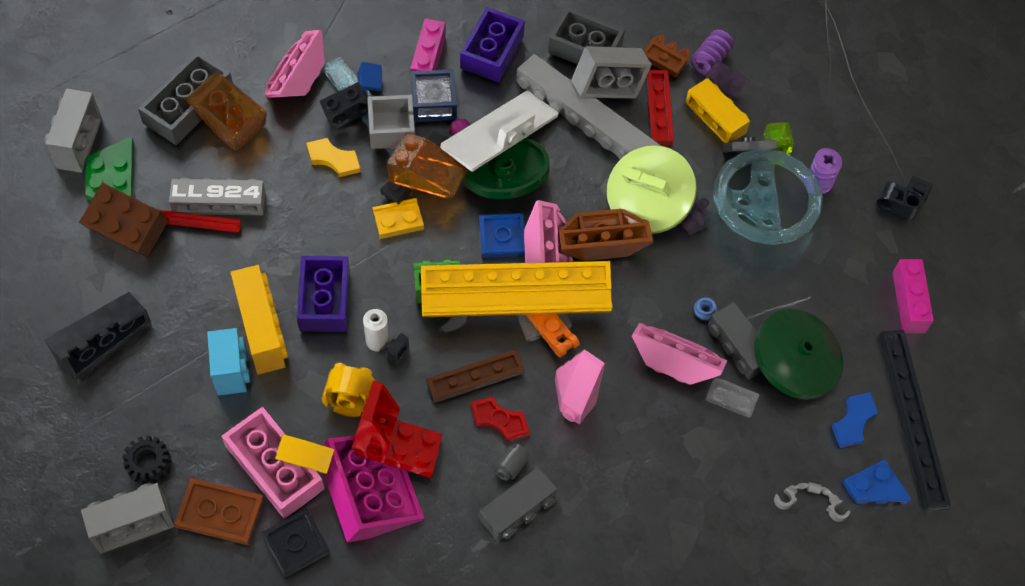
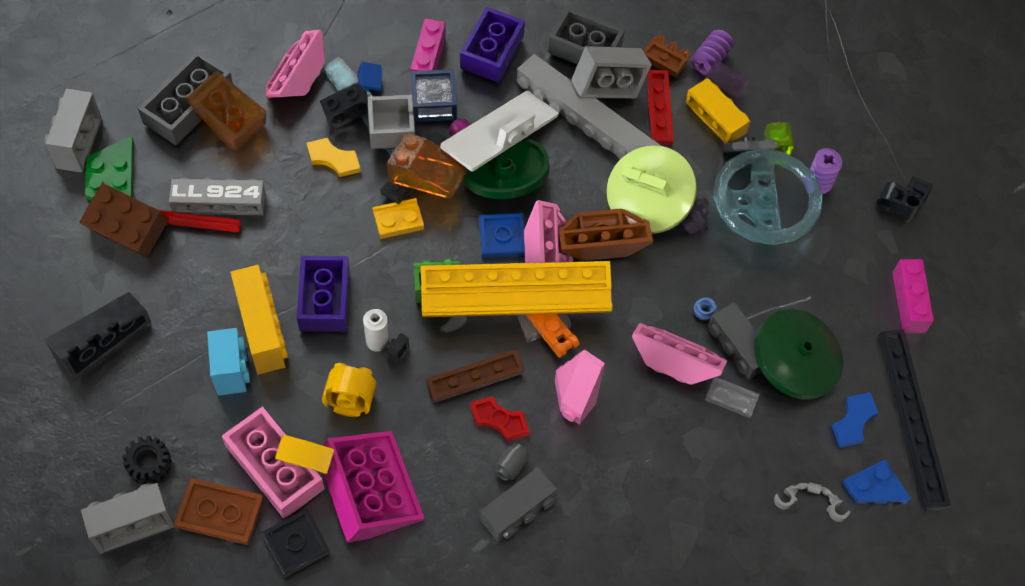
red bracket [352,380,443,478] -> none

